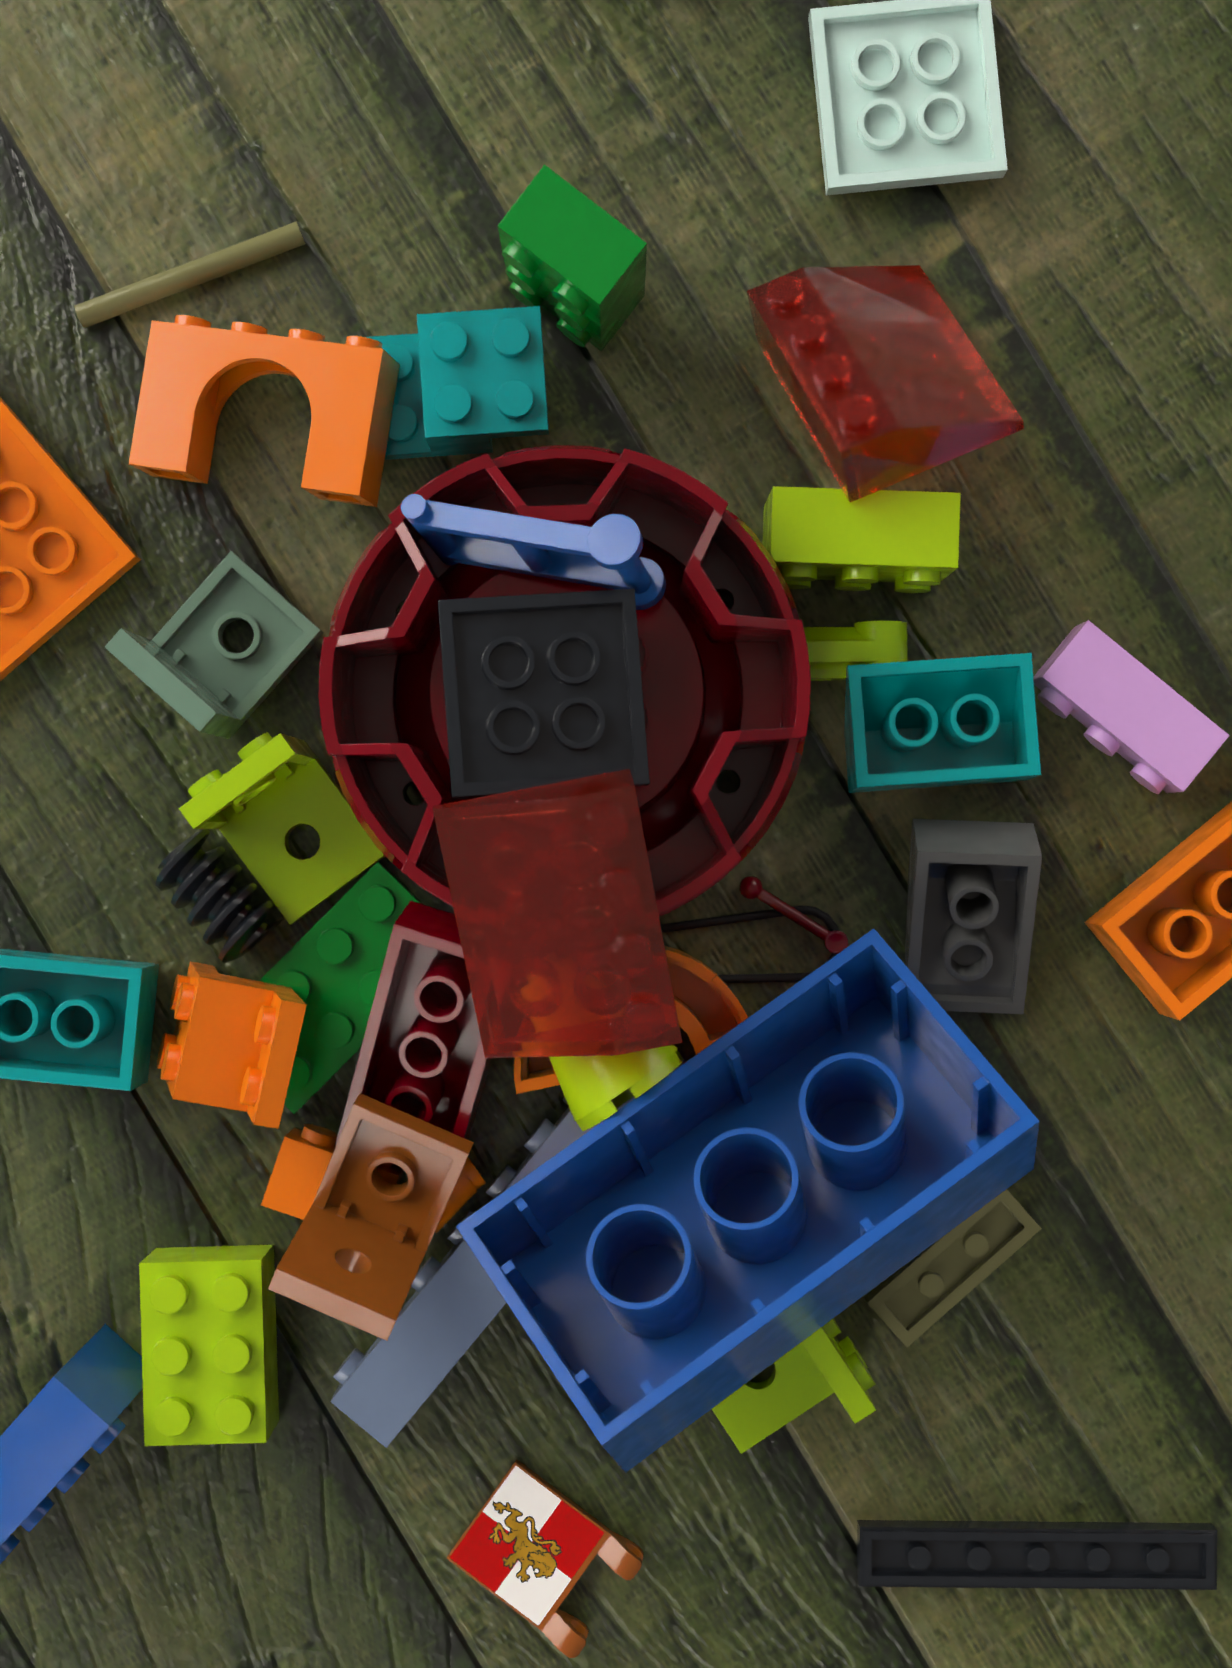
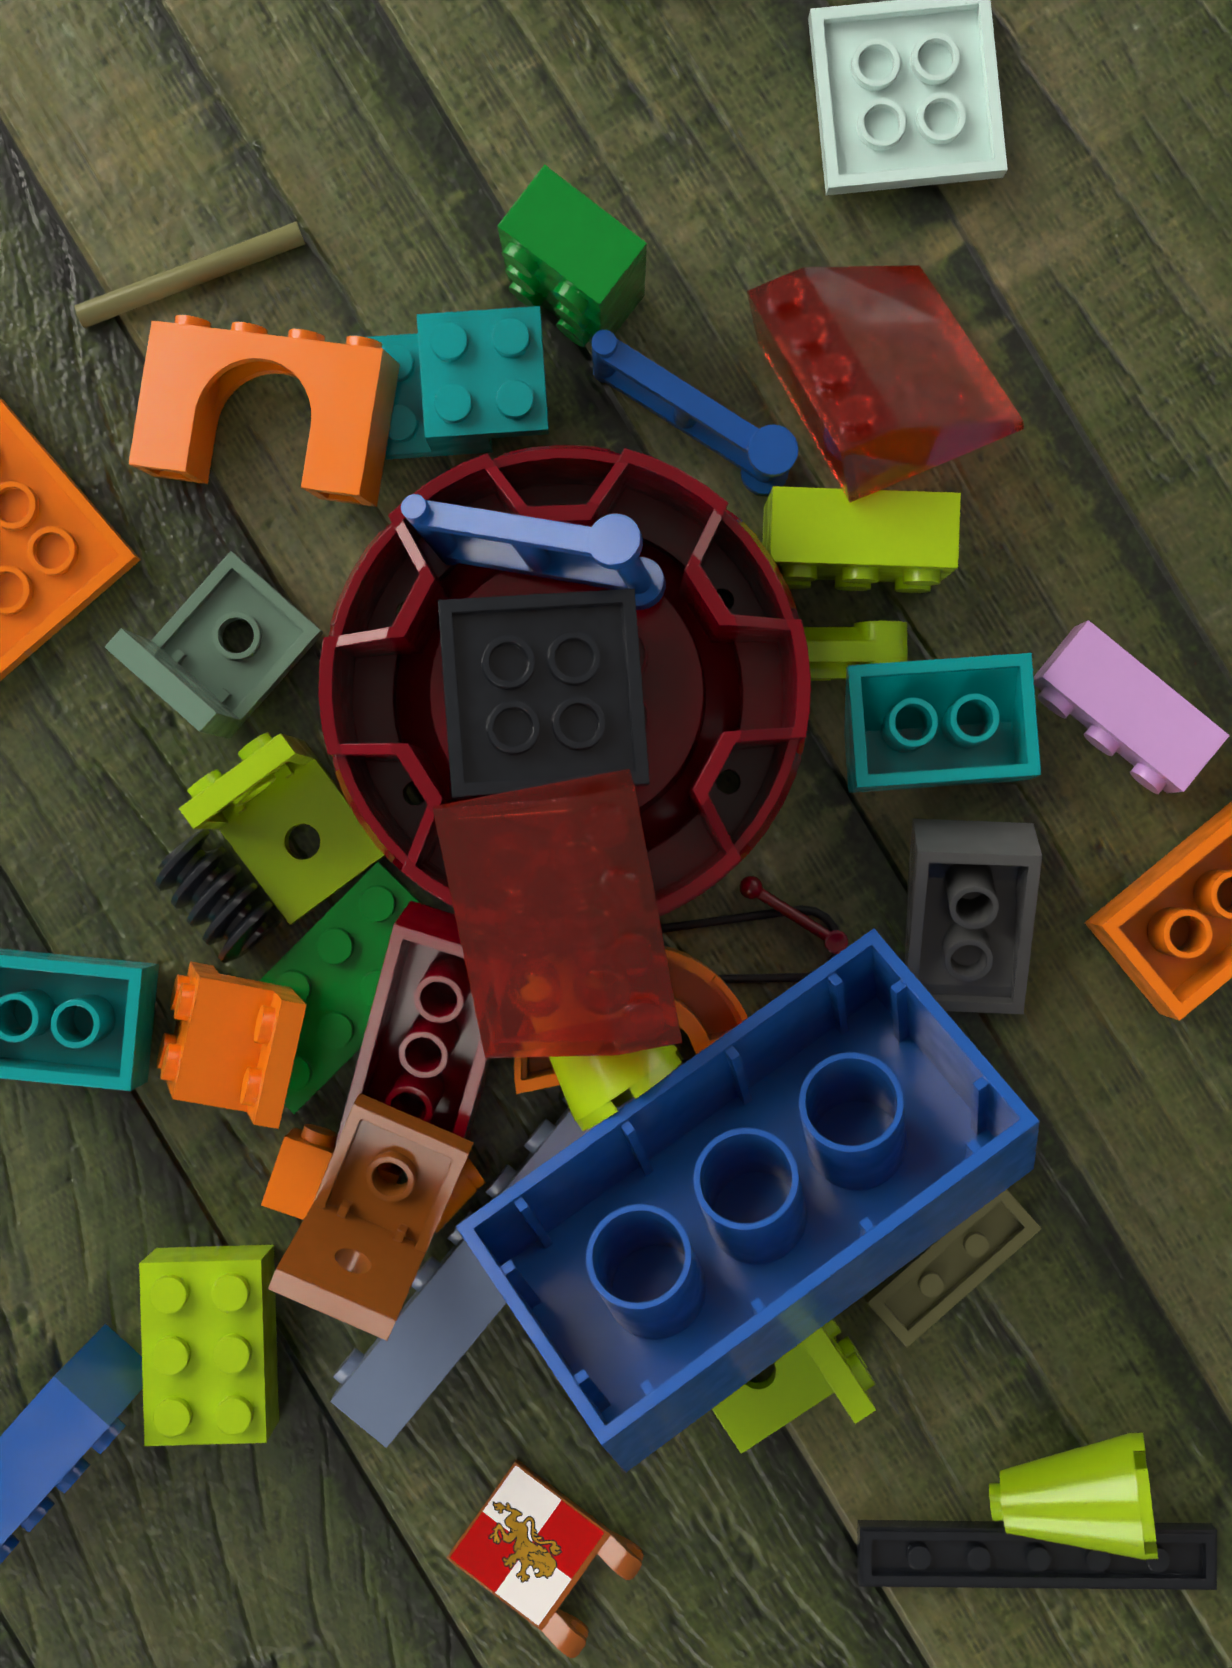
none -> blue piece [592,330,798,496]
none -> lime cone [989,1433,1158,1560]

